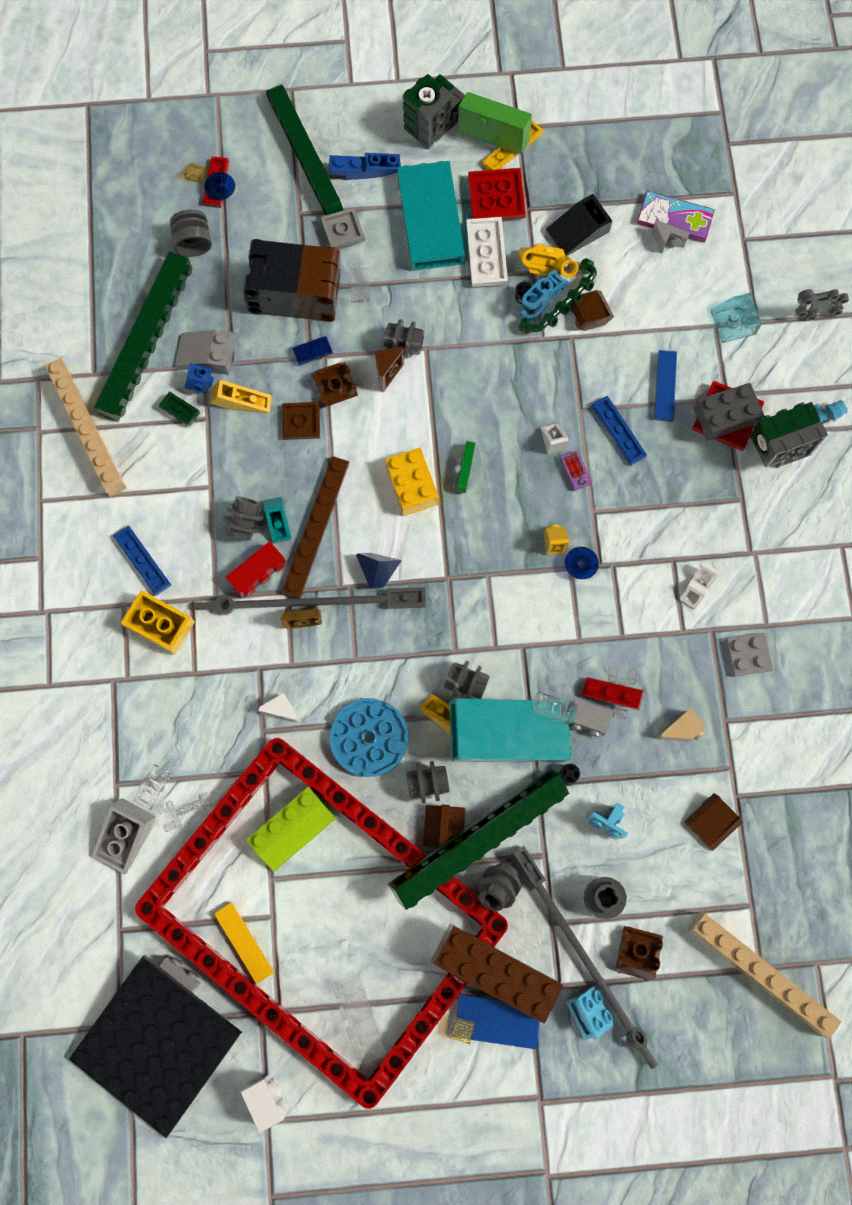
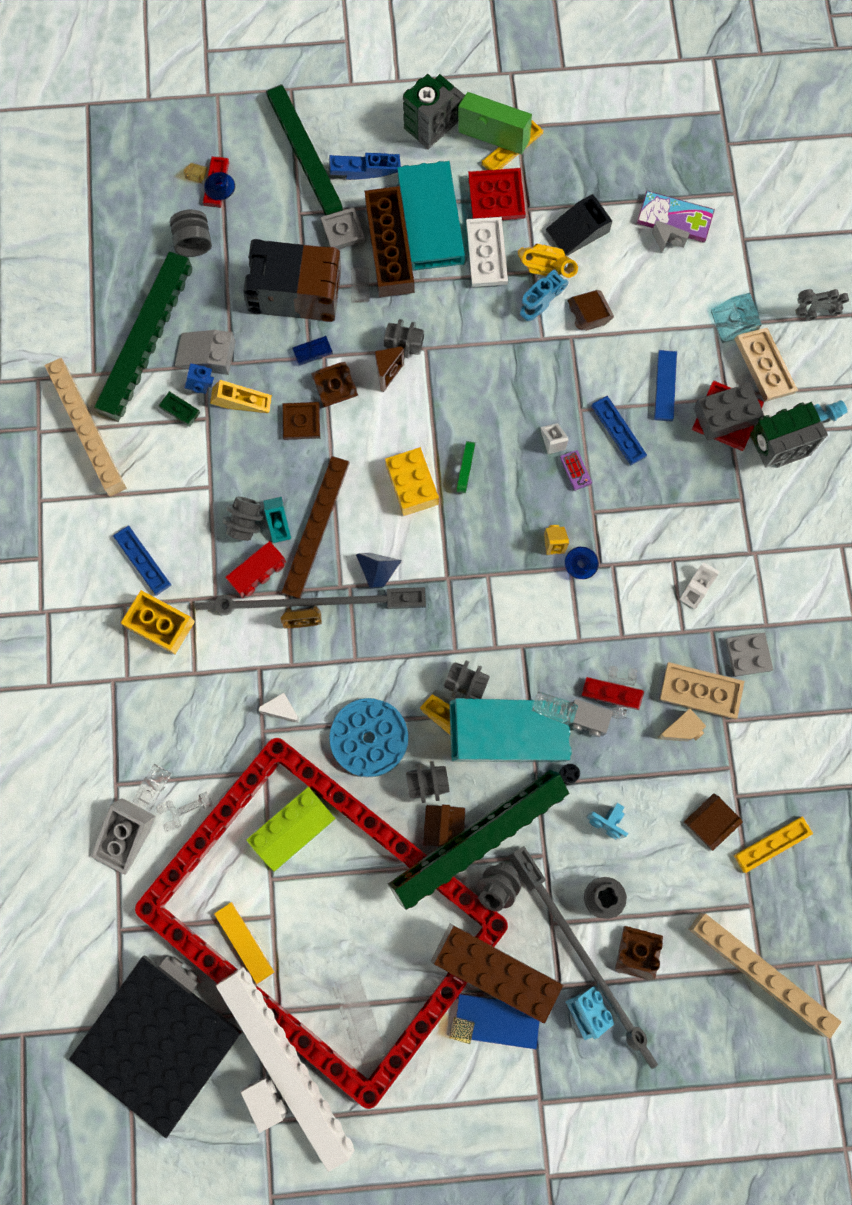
black wheel [515,281,532,305] -> none
dark green bar [519,258,597,334] -> none
none -> white brick [216,967,355,1172]
none -> reddish brown brick [364,186,415,297]
none -> tan plate [659,662,745,720]
none -> yellow tile [733,816,813,873]
none -> tan plate [734,328,798,402]

